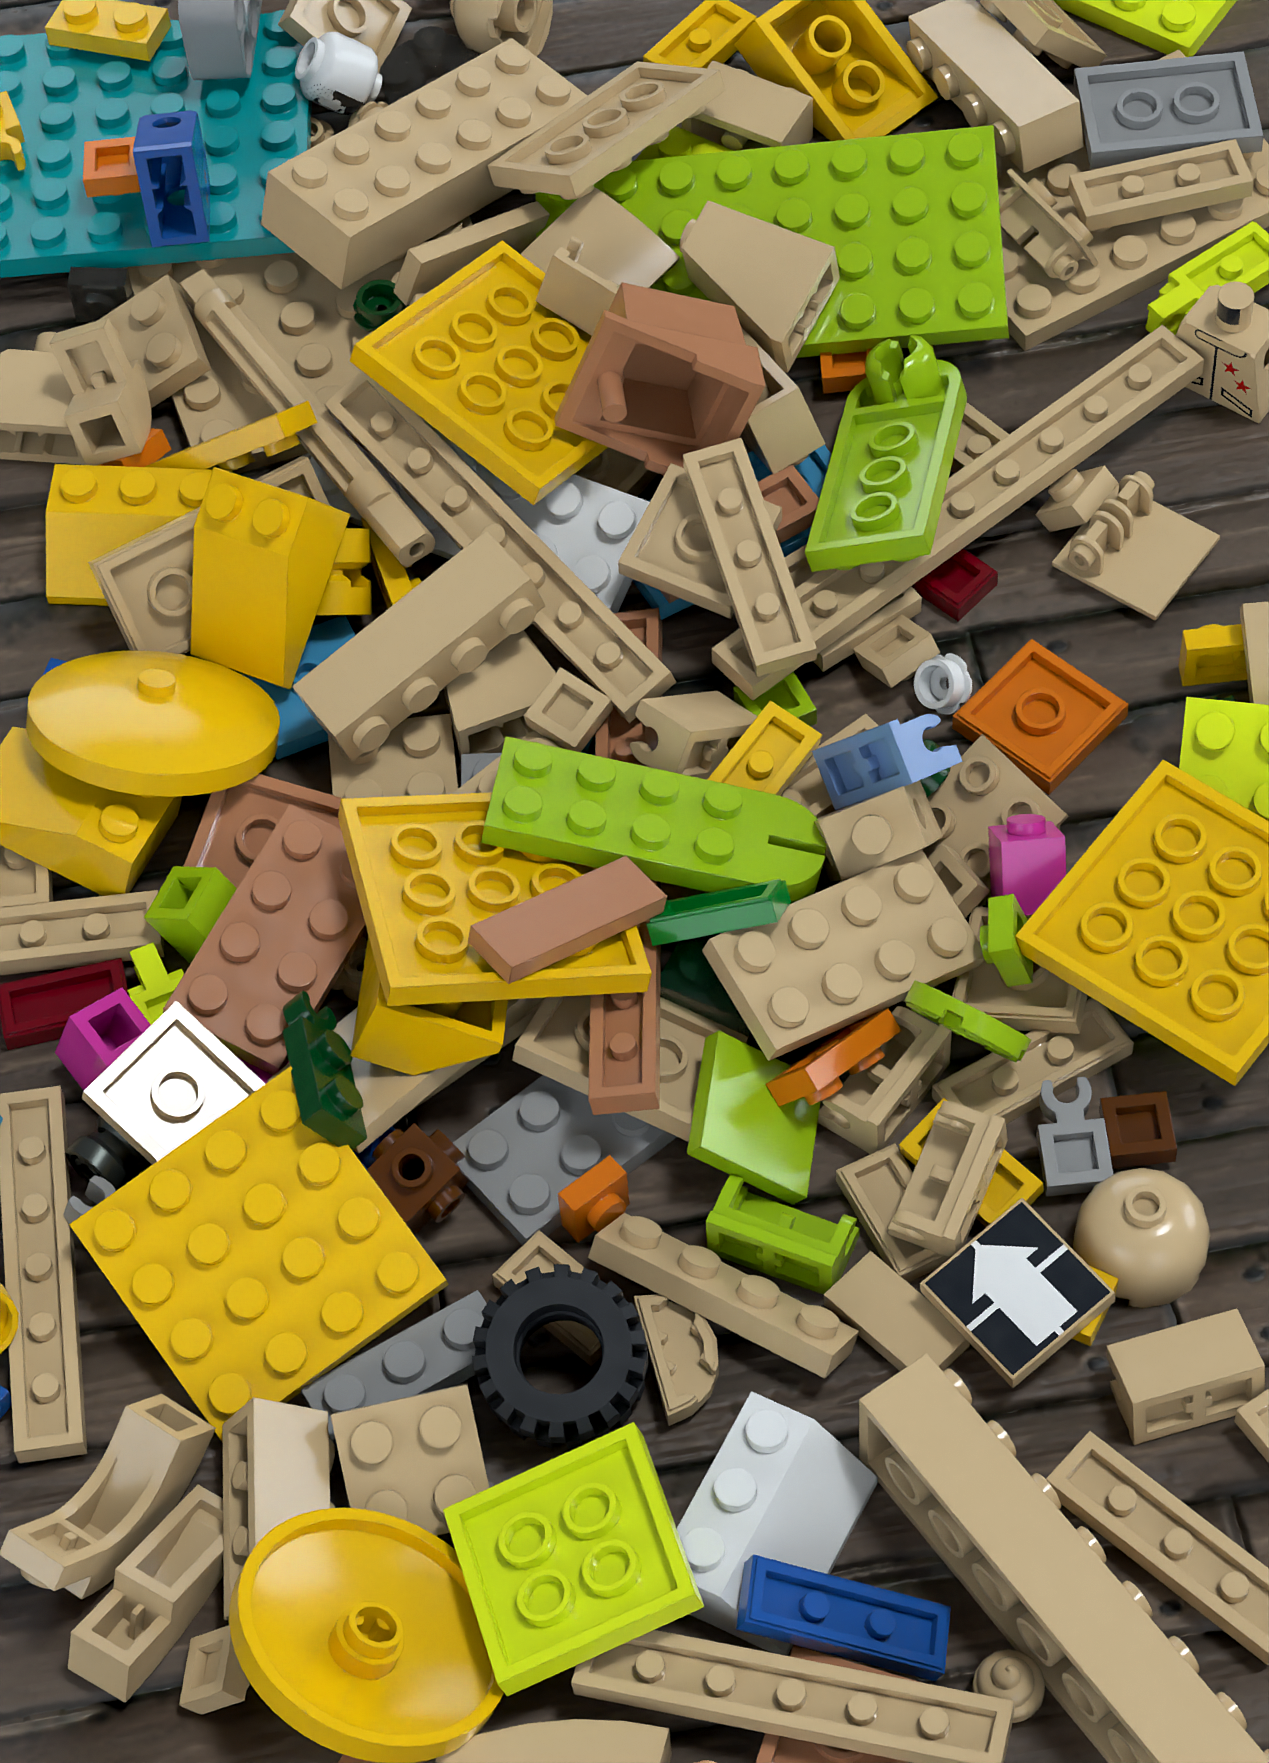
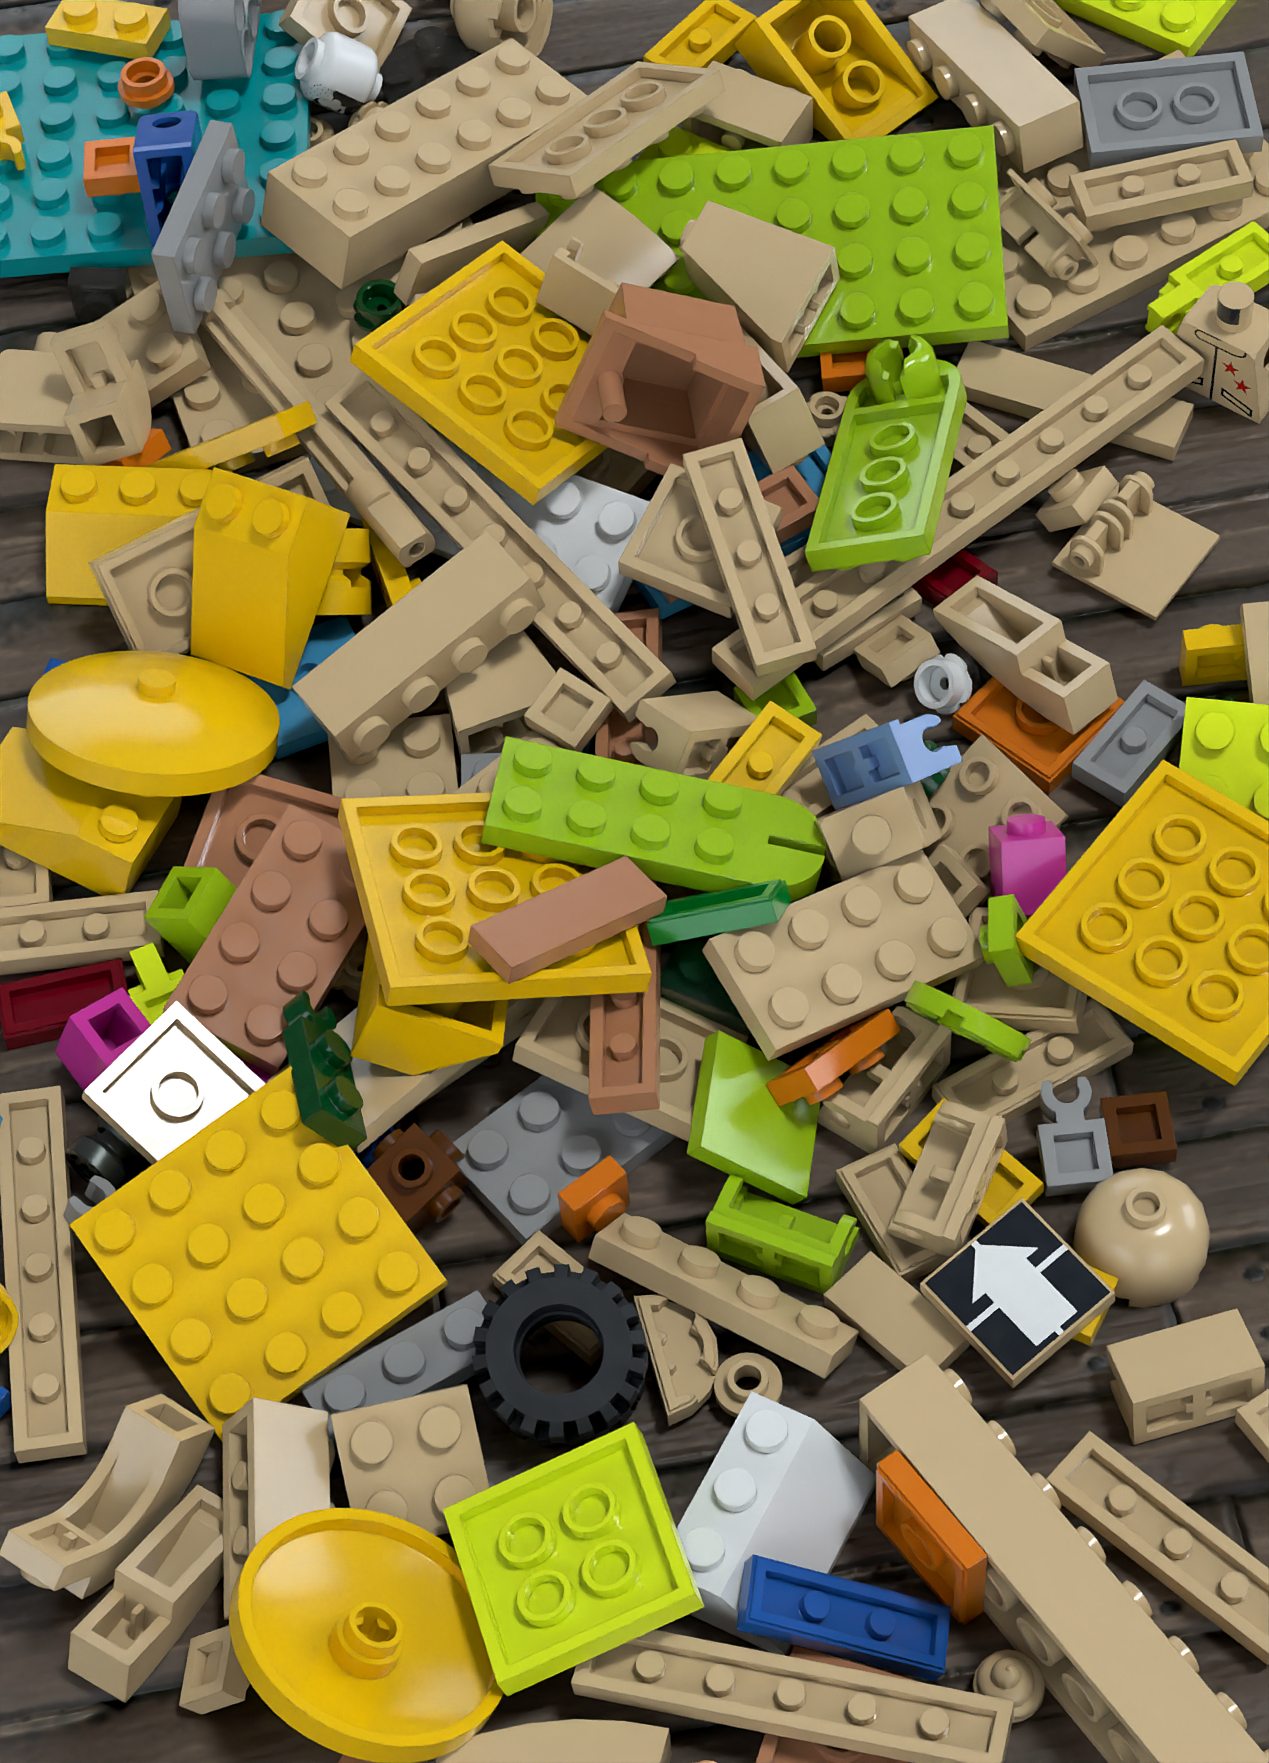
none -> orange plate [118,57,175,109]
none -> light grey plate [151,120,255,334]
none -> tan plate [714,1353,783,1418]
none -> tan plate [806,391,847,447]
none -> orange tile [876,1449,988,1625]
none -> tan slope [933,575,1118,735]
none -> tan tile [957,341,1194,461]
none -> light grey plate [1071,680,1185,807]

